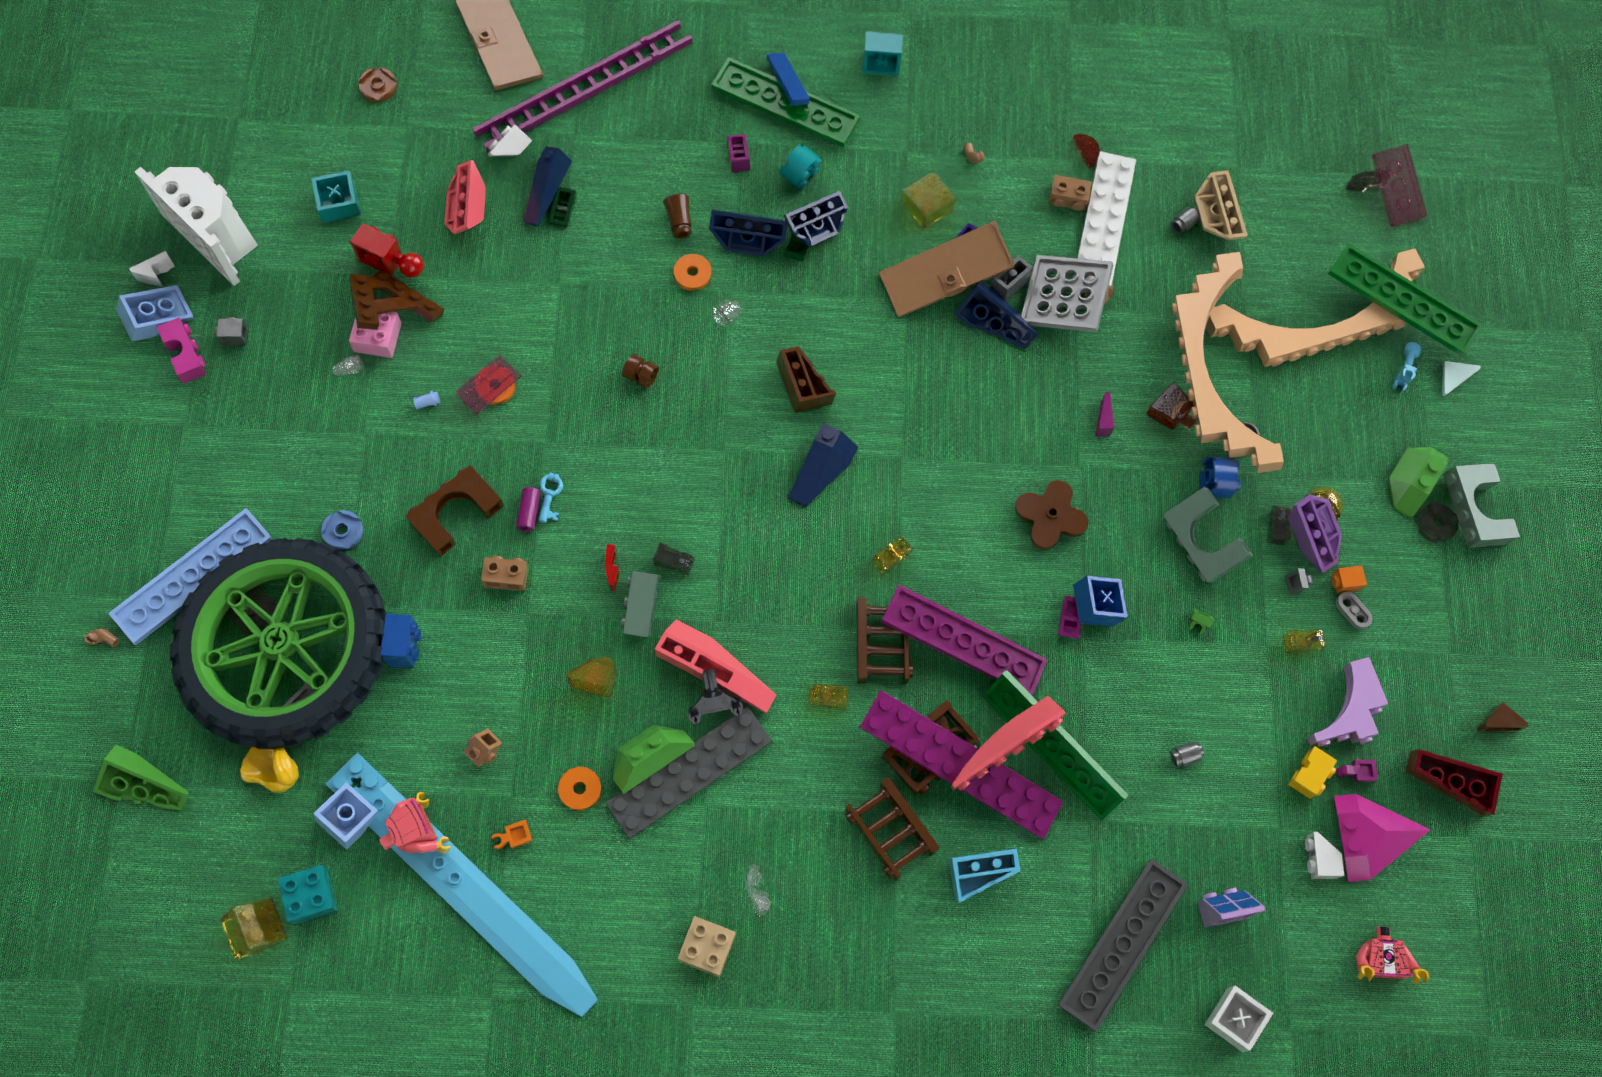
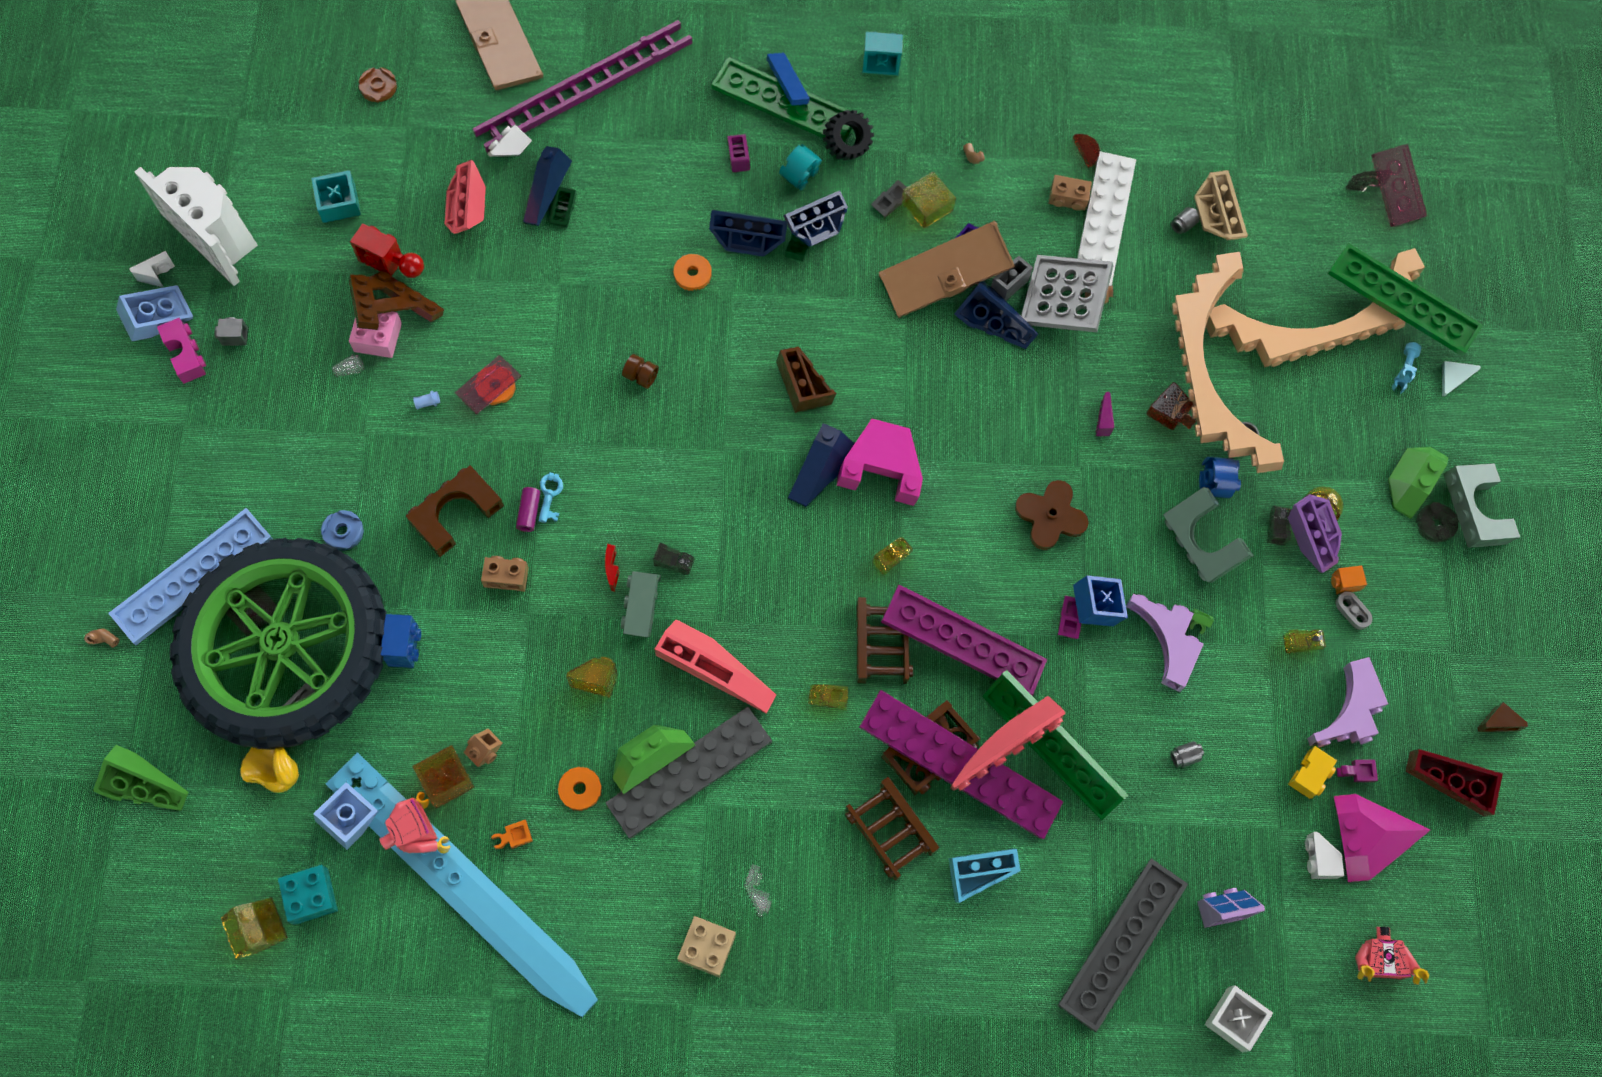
reddish brown plant [663,194,692,239] -> none
black axle [688,669,743,724] -> none
clear head [712,298,741,327] -> none
dark grey tile [1285,568,1313,595] -> none
none -> clear orange brick [412,745,475,808]
none -> black tyre [823,110,874,161]
none -> dark pink wedge [836,419,923,506]
none -> dark grey slope [871,180,912,217]
none -> lavender arch [1126,594,1203,692]

